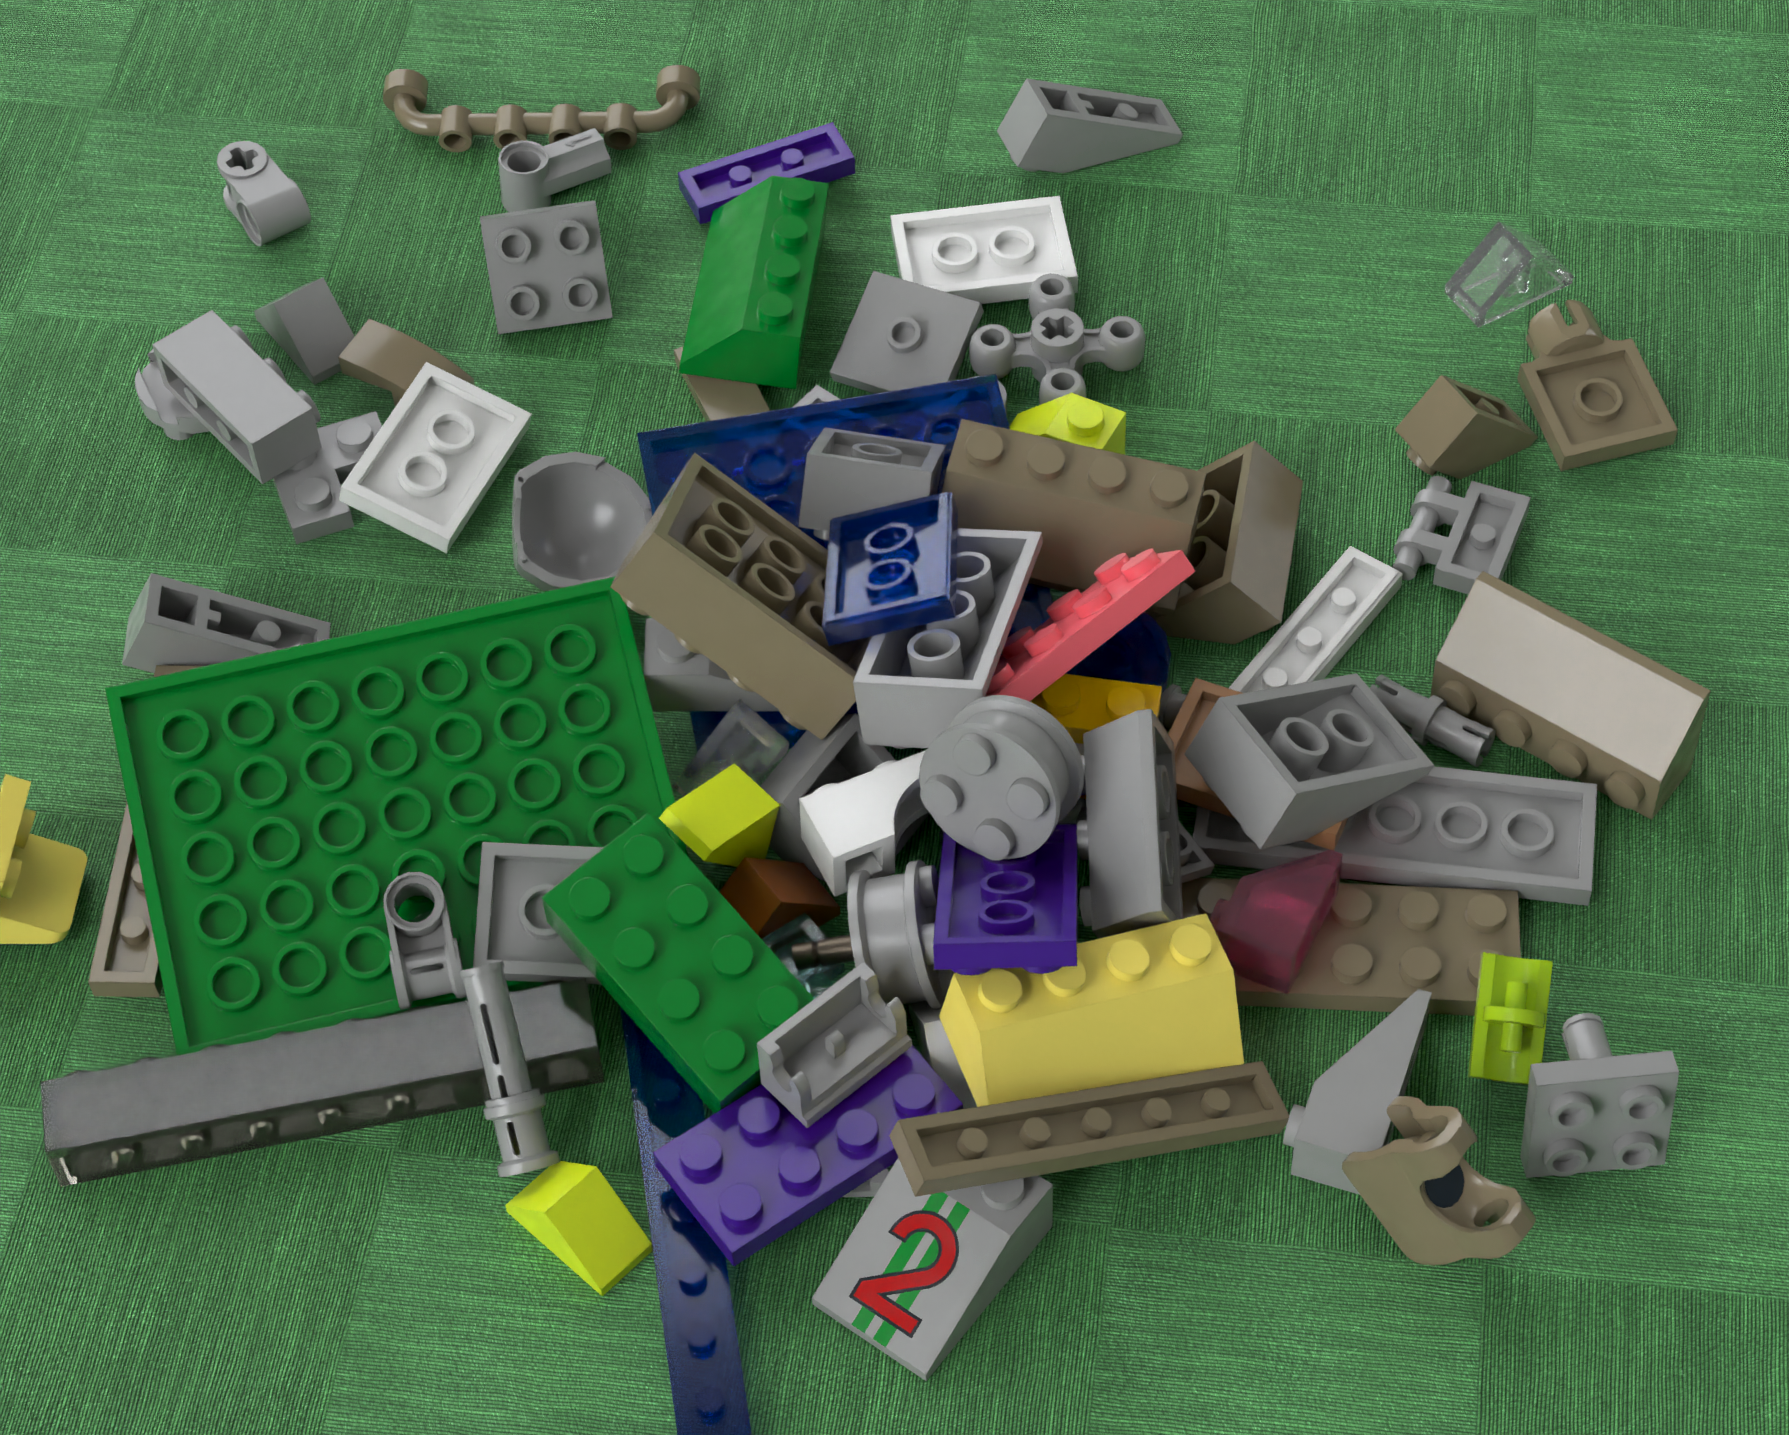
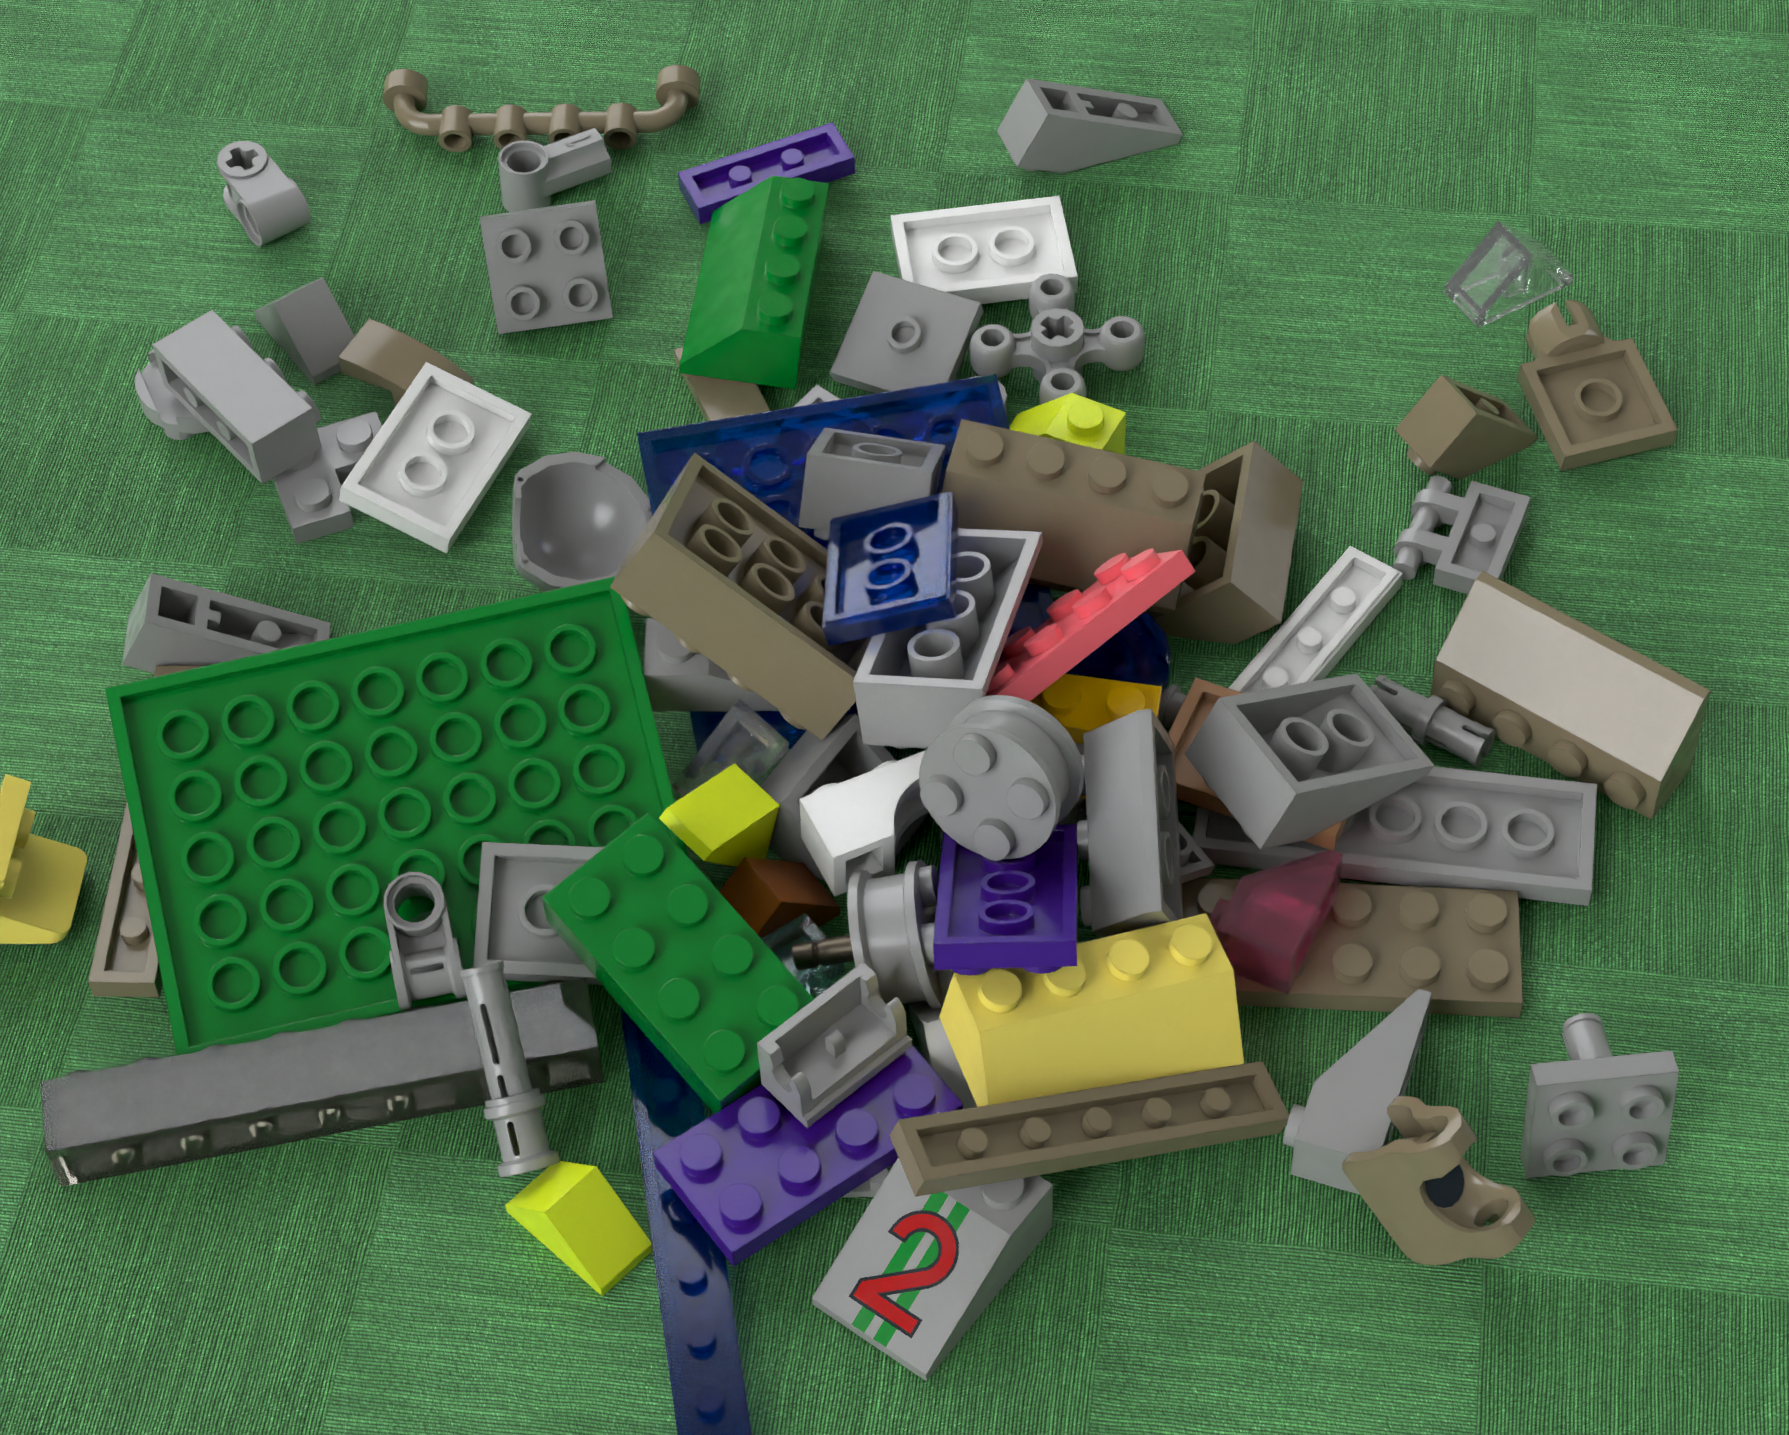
lime hips [1468,952,1553,1085] -> none

